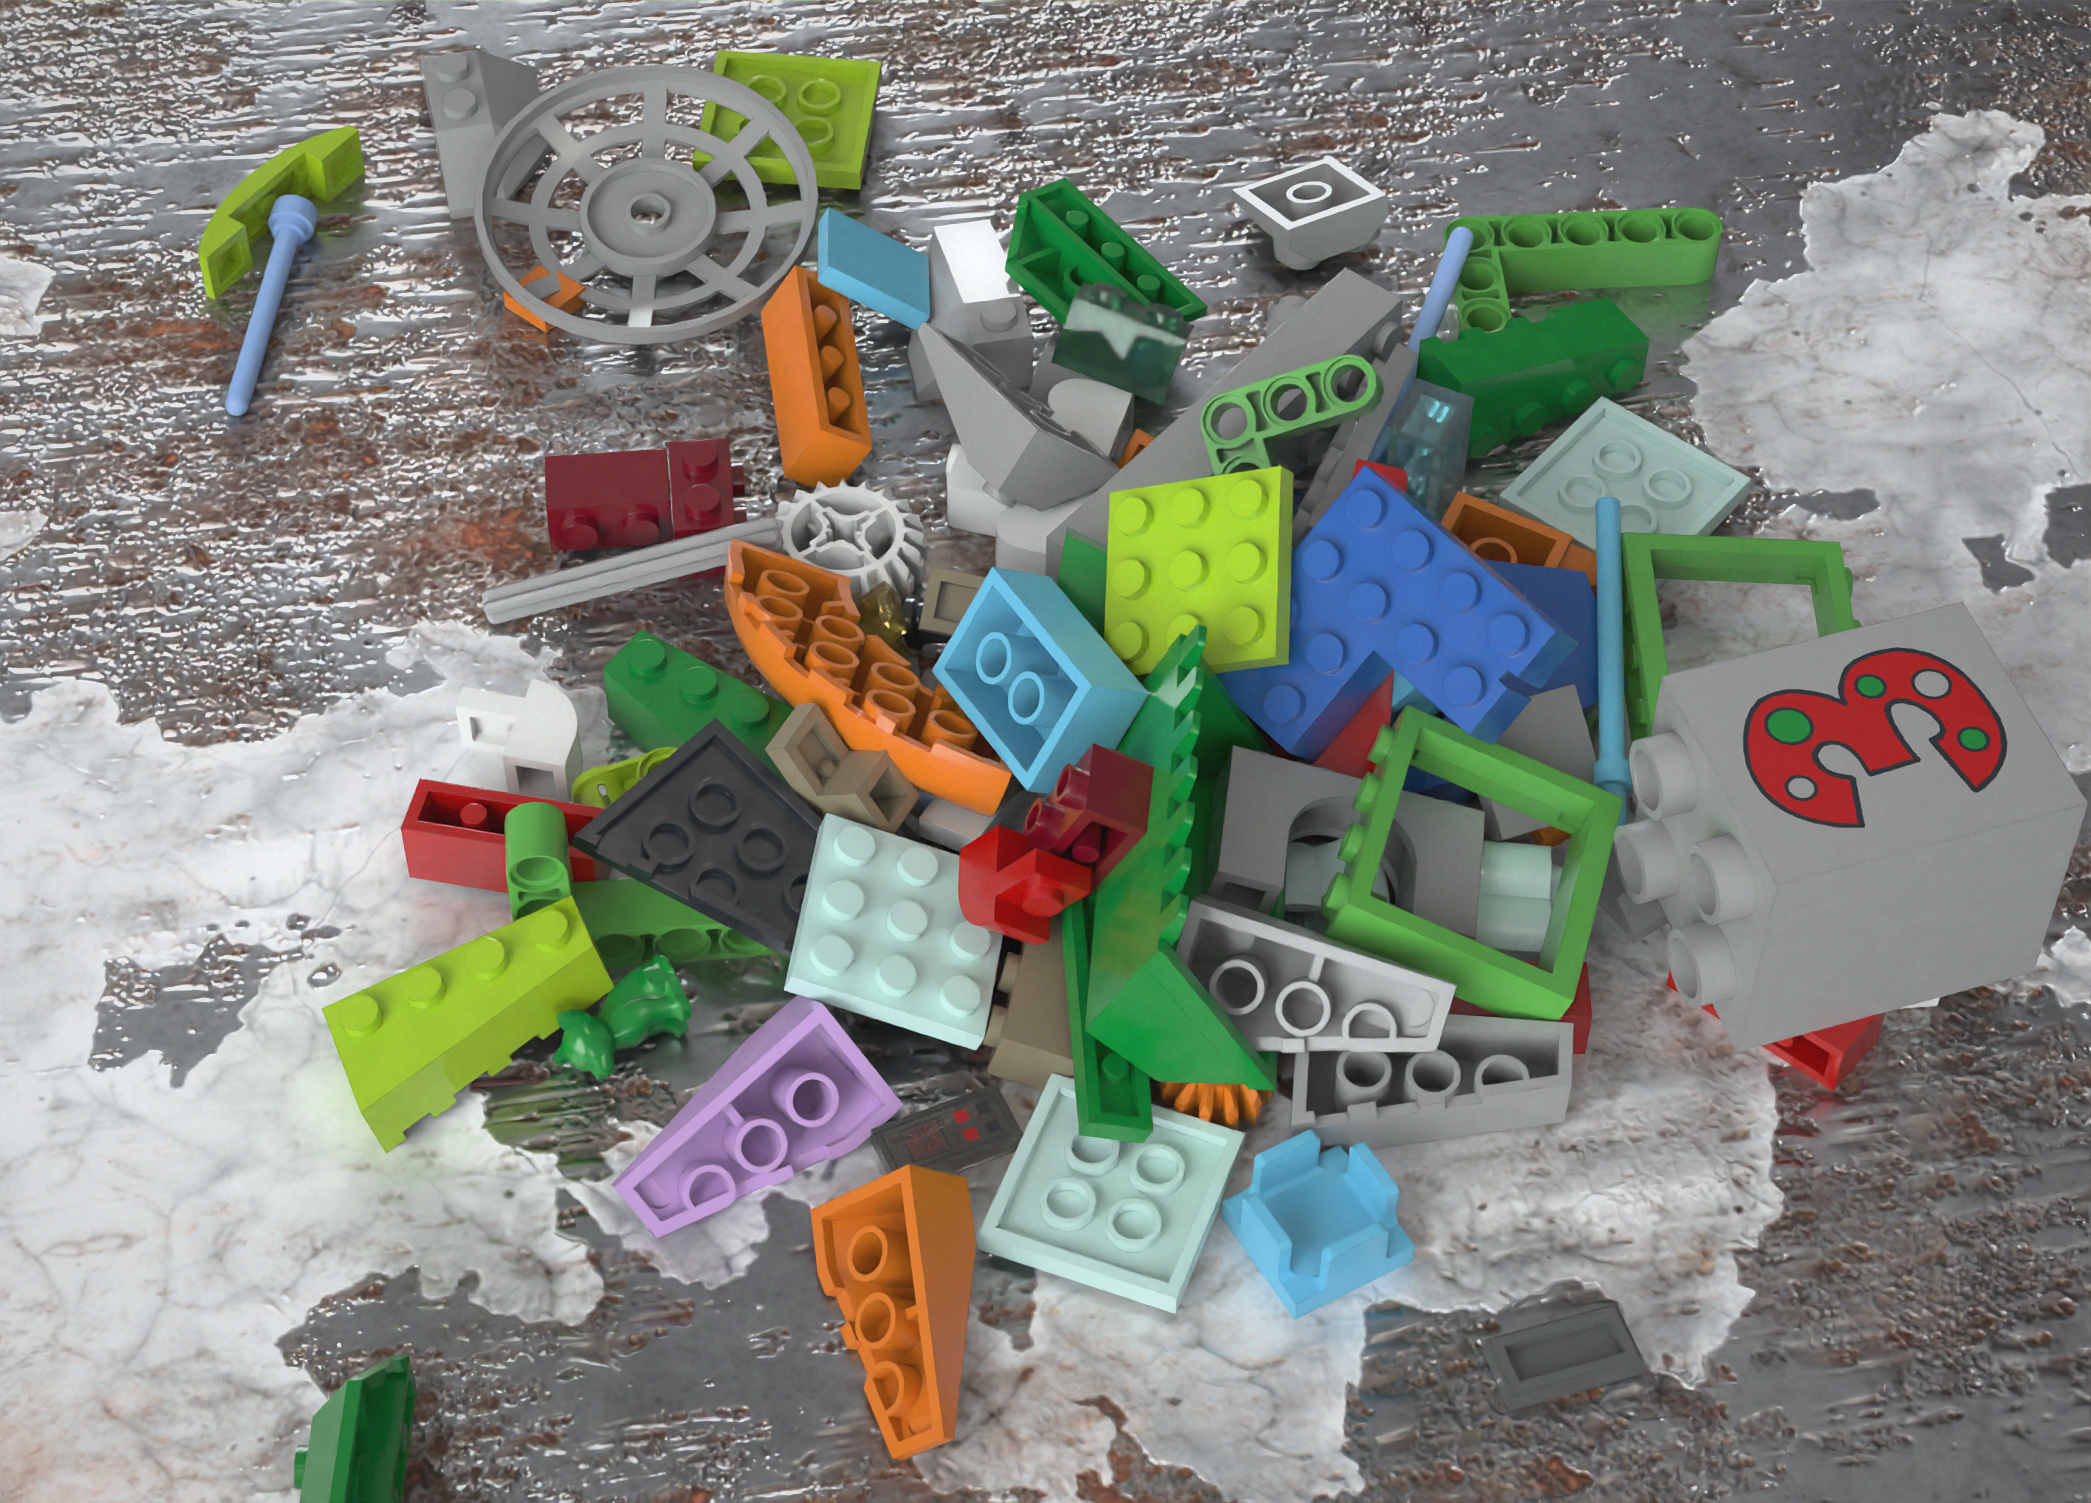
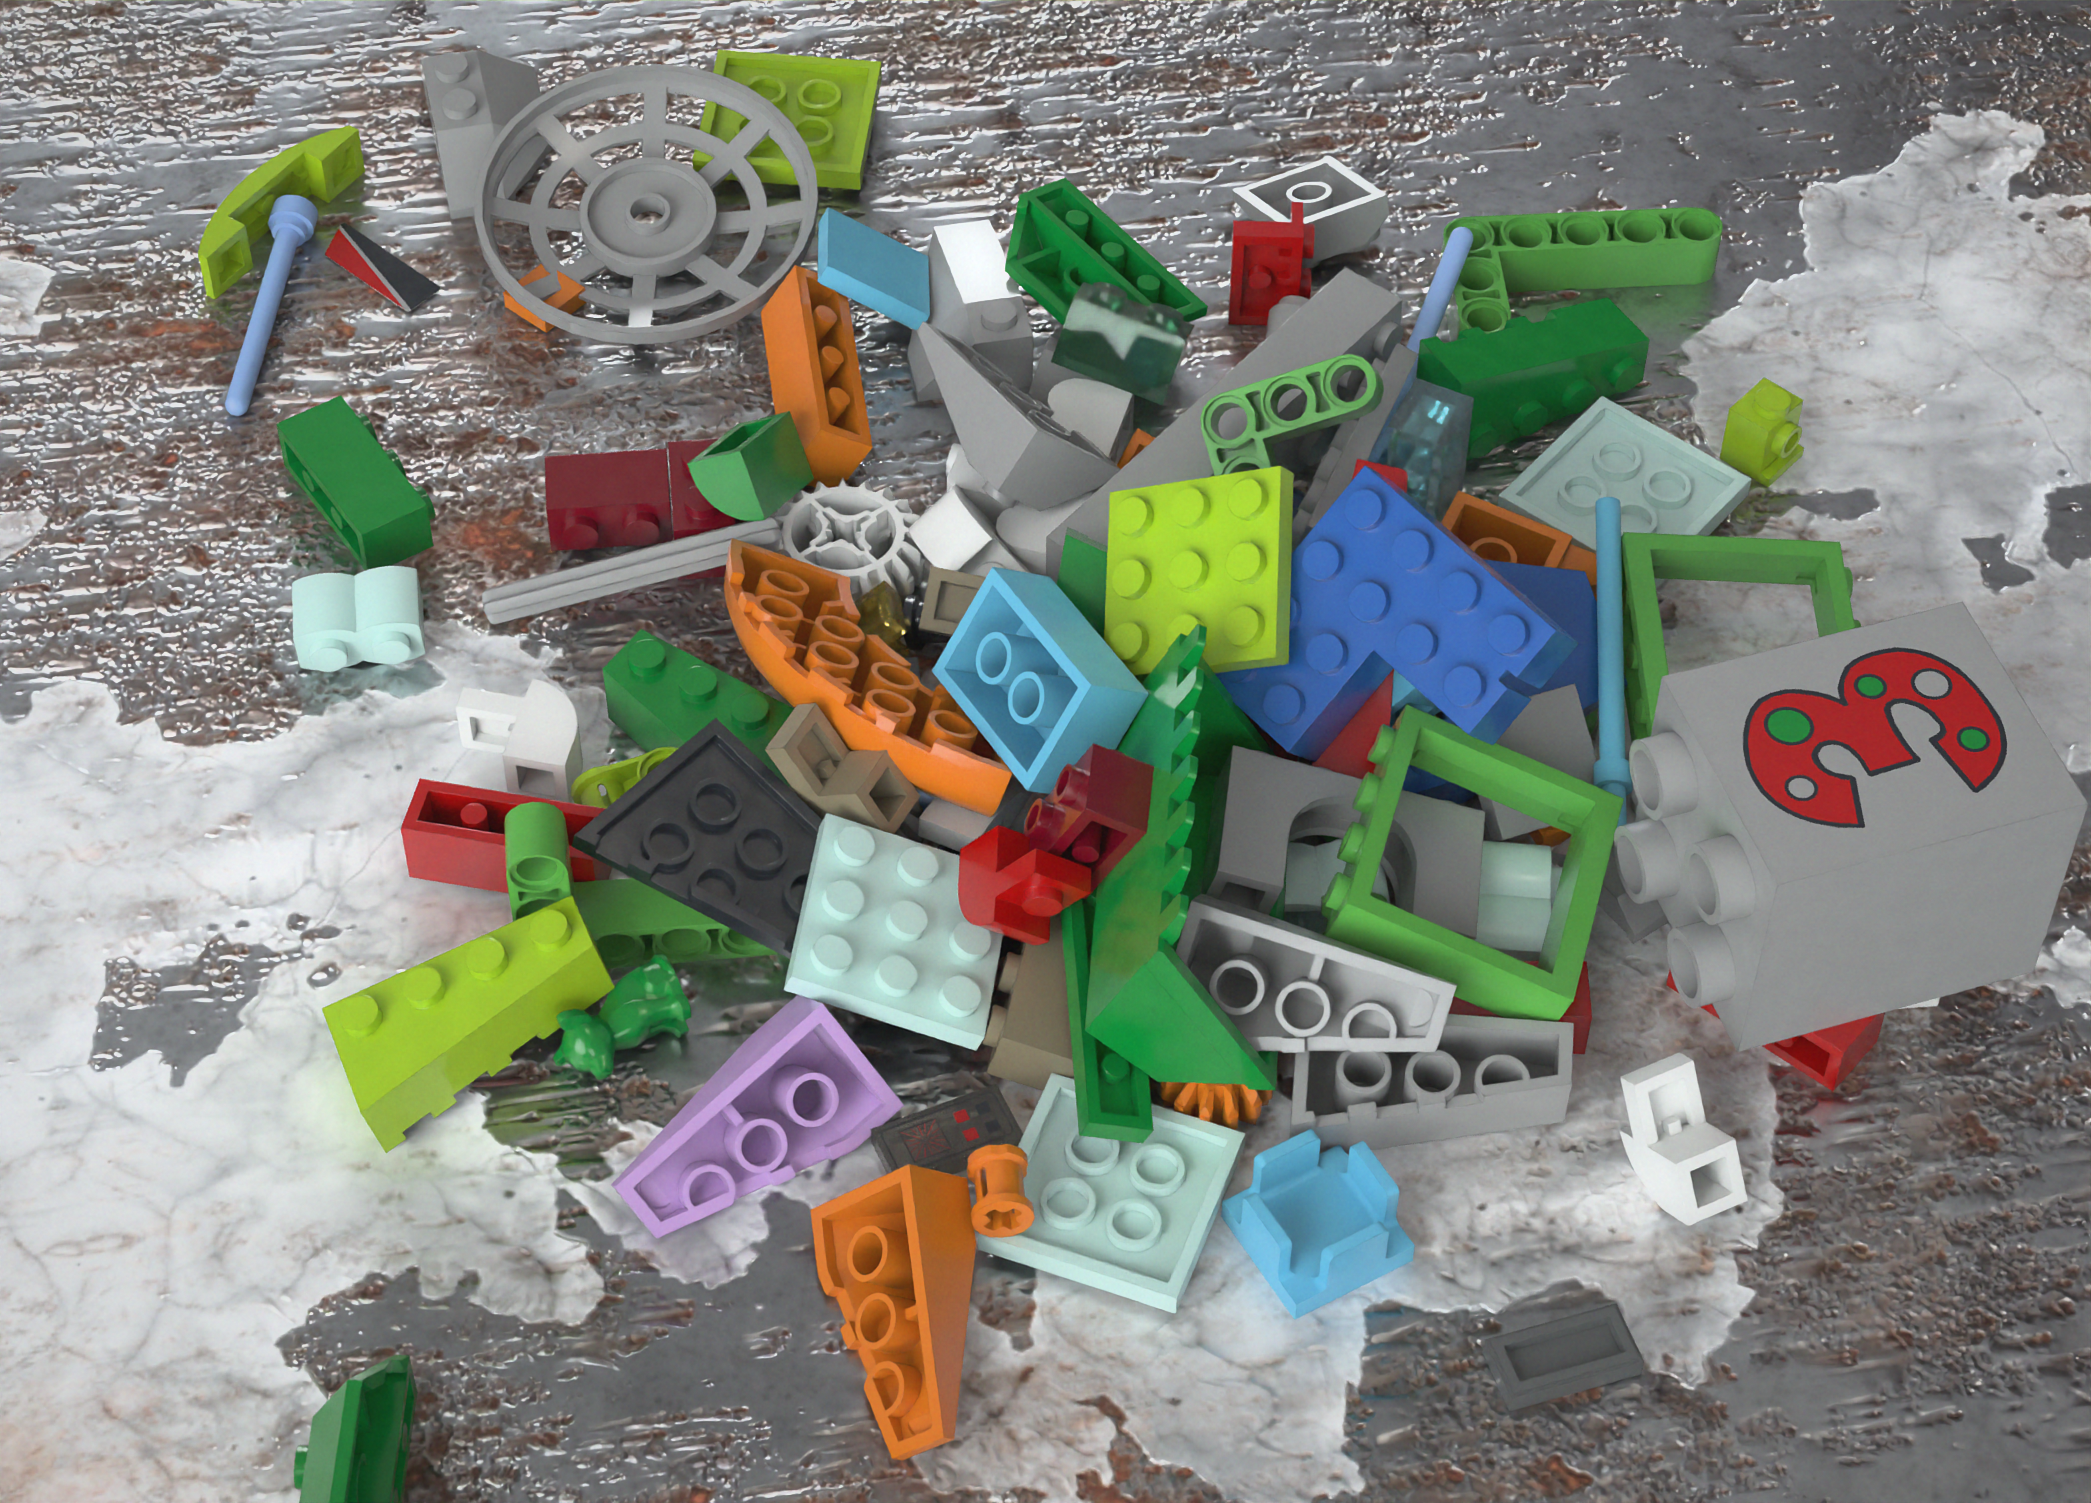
none -> green brick [276,395,435,571]
none -> light aqua brick [292,566,425,672]
none -> sticker [325,223,440,311]
none -> green brick [687,411,814,521]
none -> white brick [909,484,1031,577]
none -> orange bush [967,1144,1035,1238]
none -> red bracket [1228,202,1315,325]
none -> white brick [1620,1052,1748,1226]
none -> lime brick [1719,377,1804,487]

